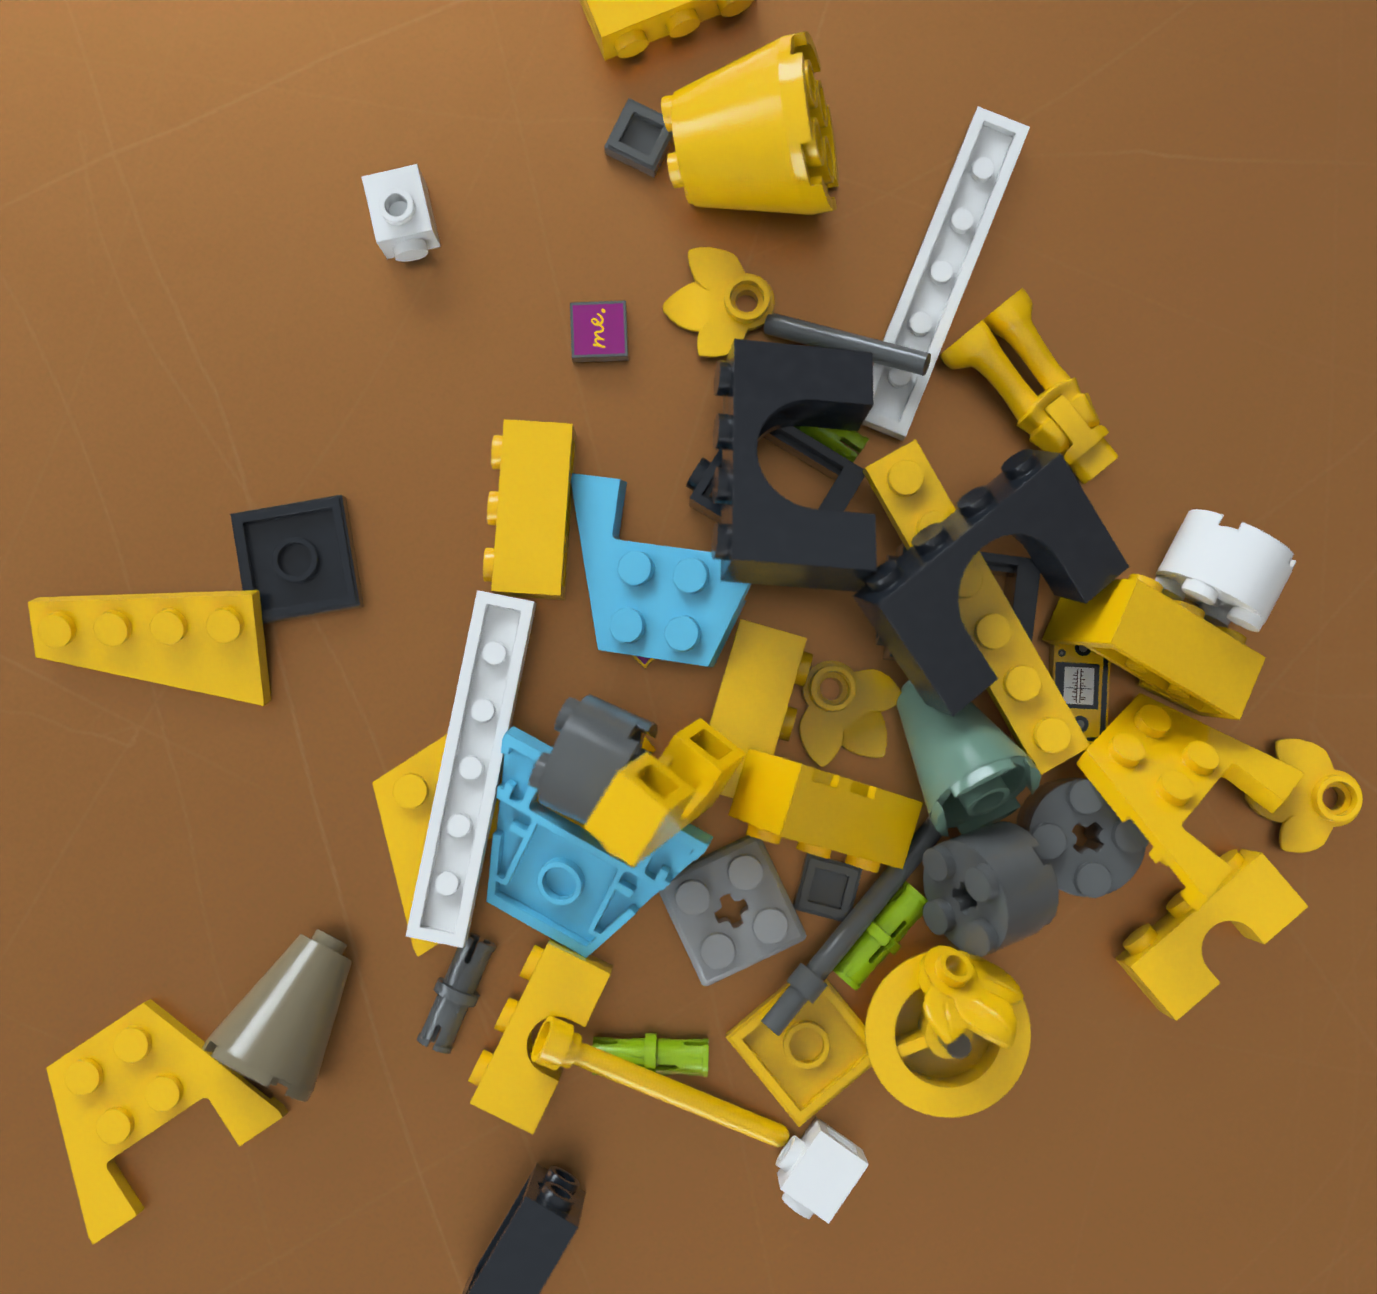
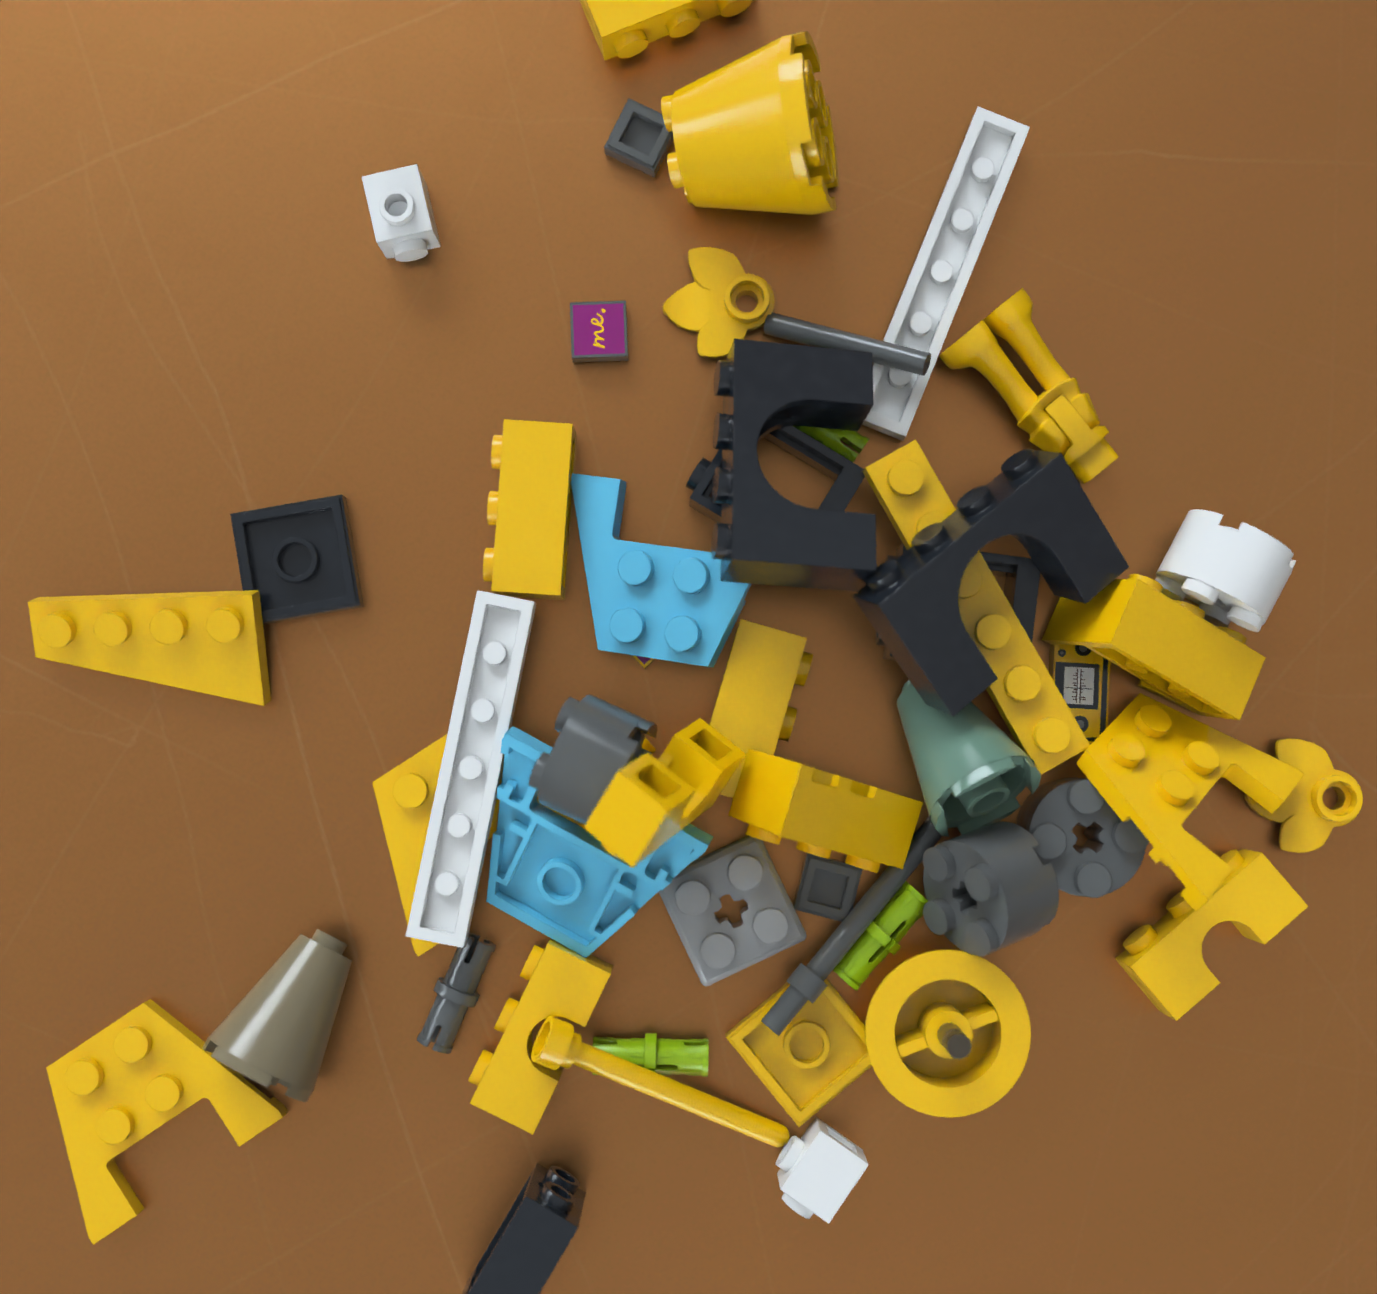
yellow plate [799,660,902,767] -> none
yellow plate [918,945,1024,1049] -> none

